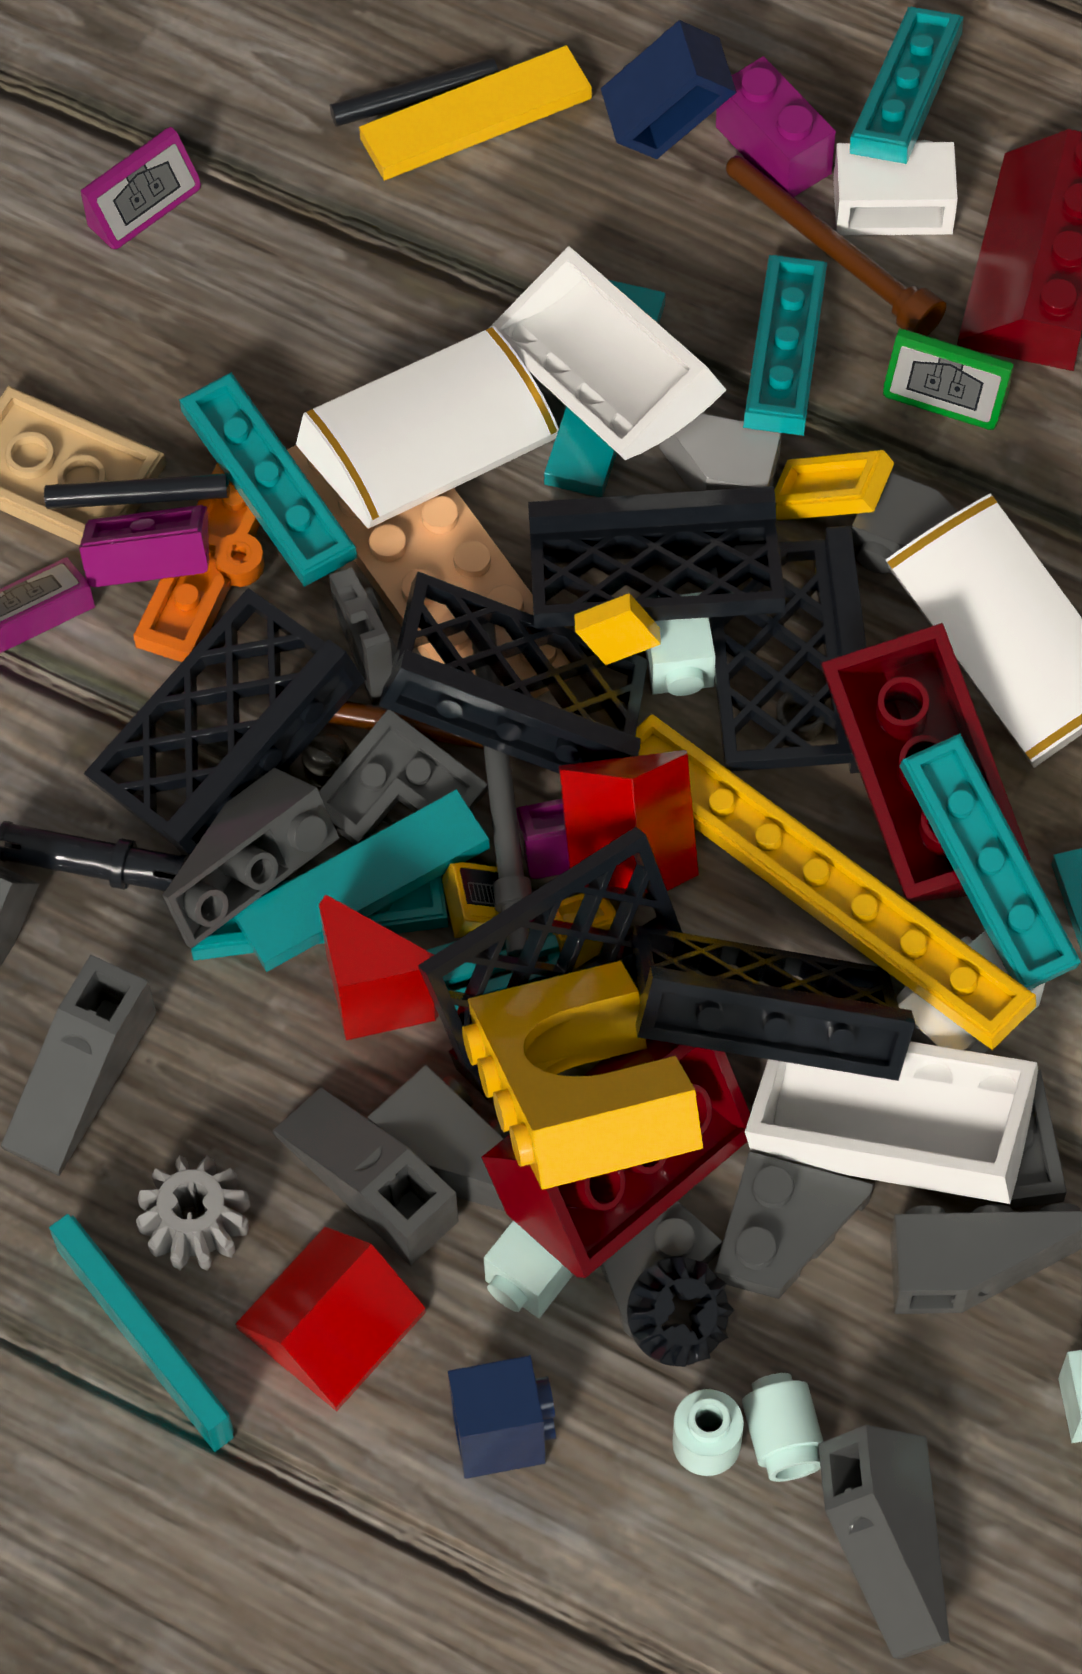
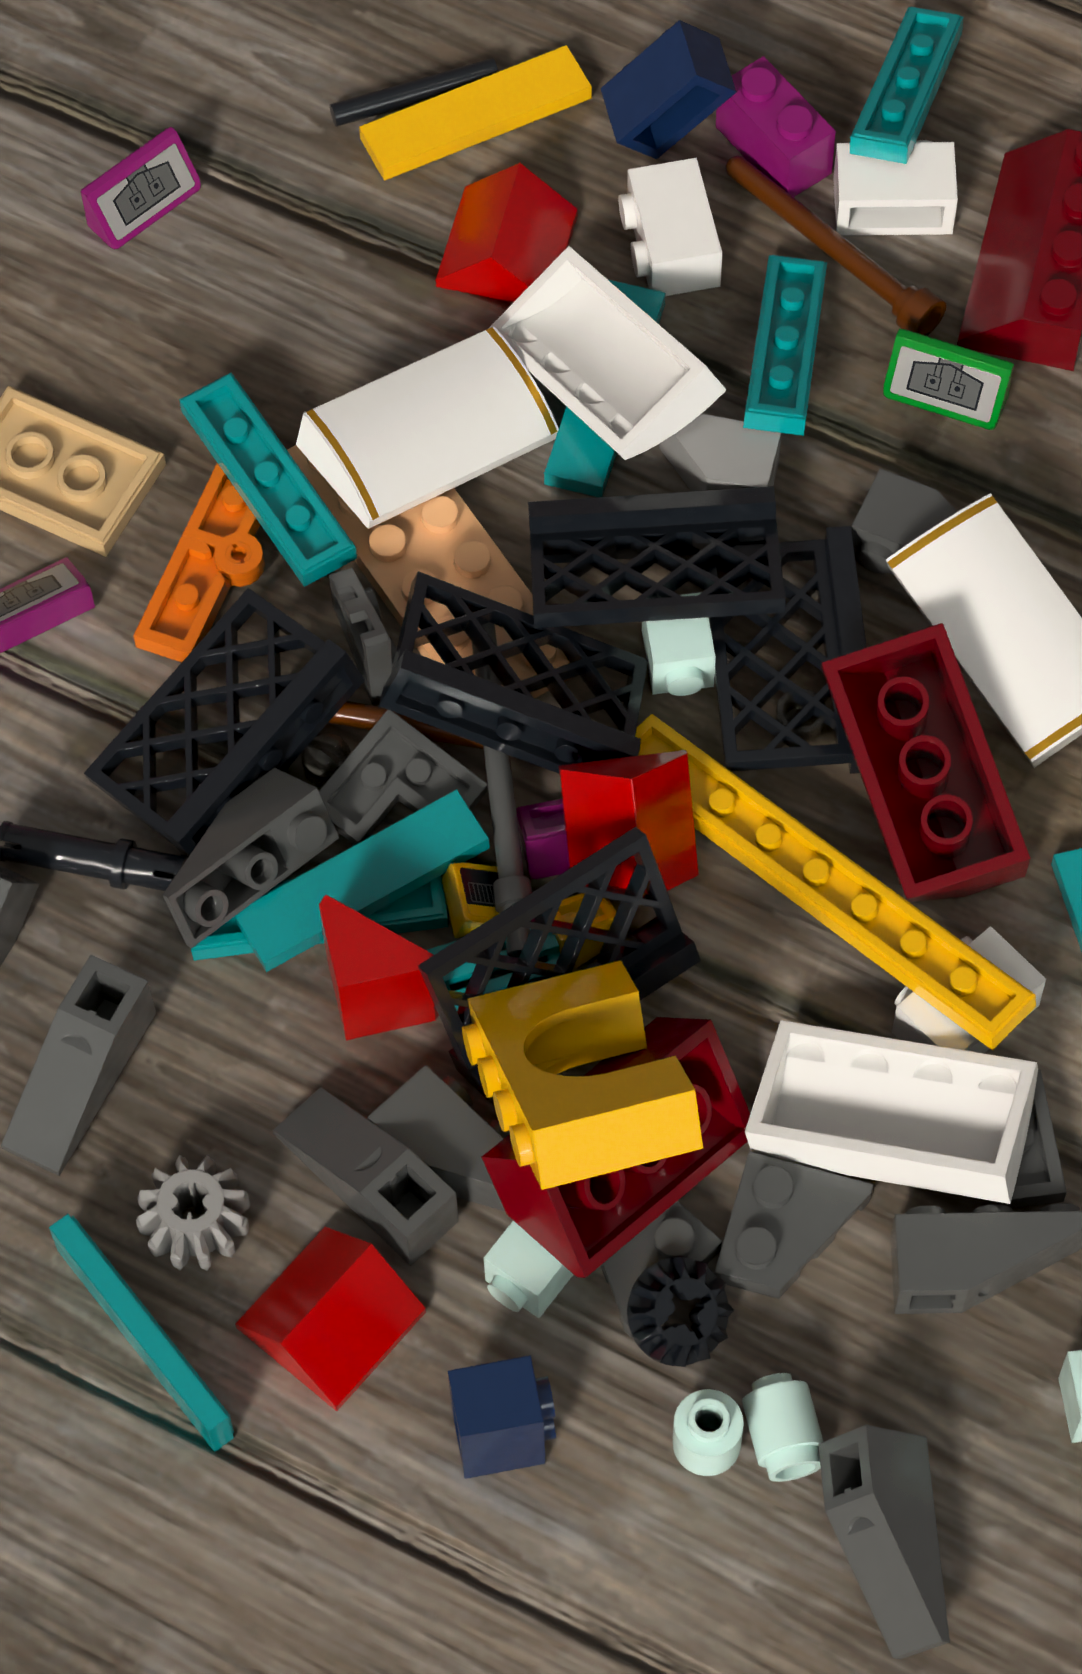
black bar [44,473,230,509] -> none
magenta slope [79,505,209,587] -> none
yellow tile [574,593,661,665] -> none
black fence [631,925,915,1081] -> none
yellow tile [774,450,894,520] -> none
teal tile [900,734,1081,990] -> none
none -> red slope [435,163,578,302]
none -> white brick [618,157,722,296]

